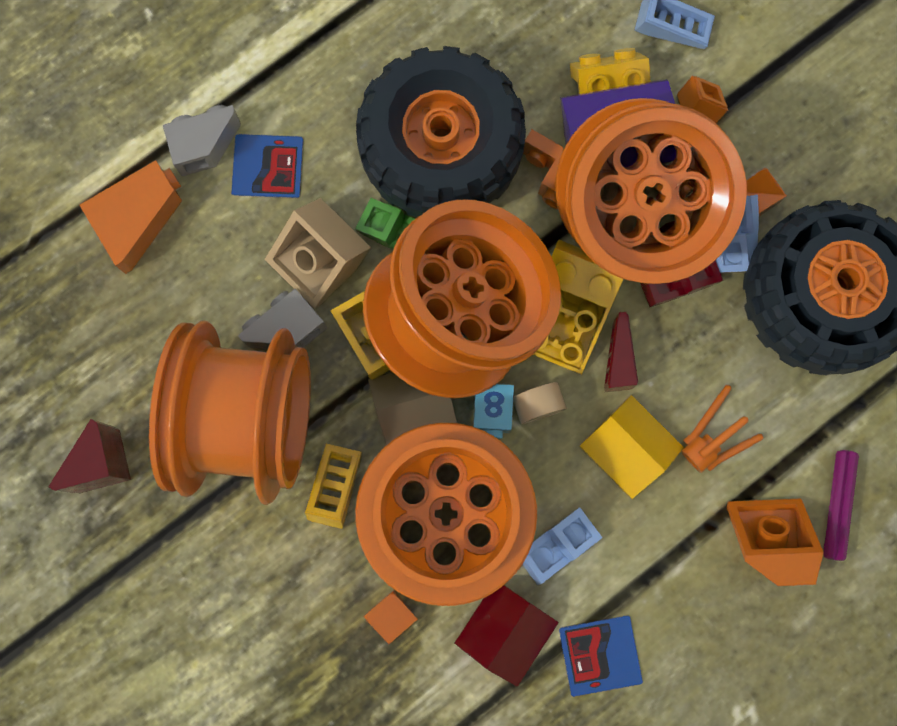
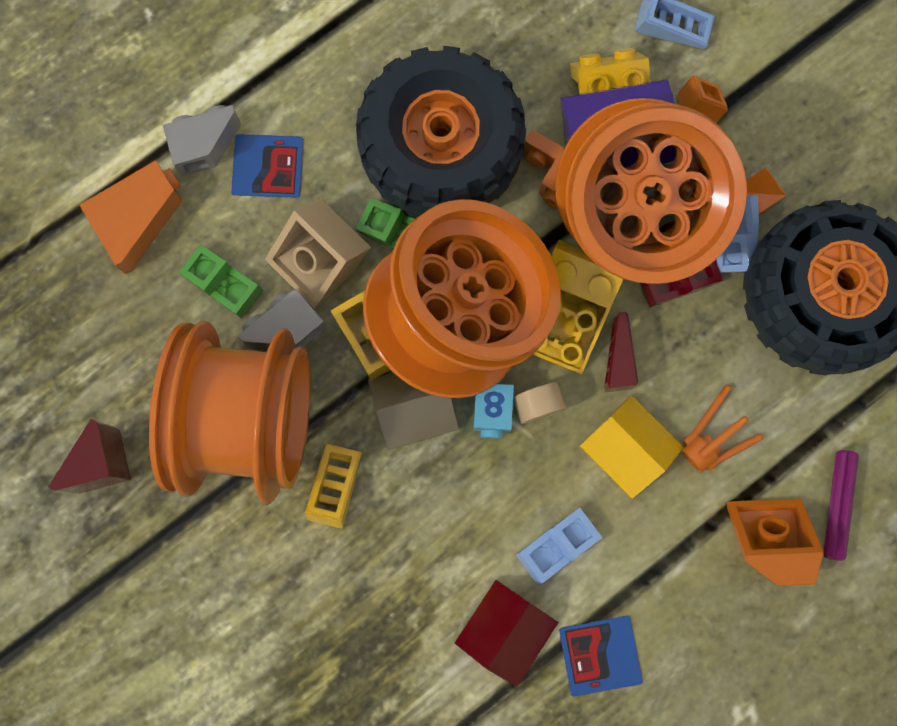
orange wheel [355,423,537,606] -> none
orange slope [363,590,418,644] -> none
none -> bright green slope [178,244,263,319]

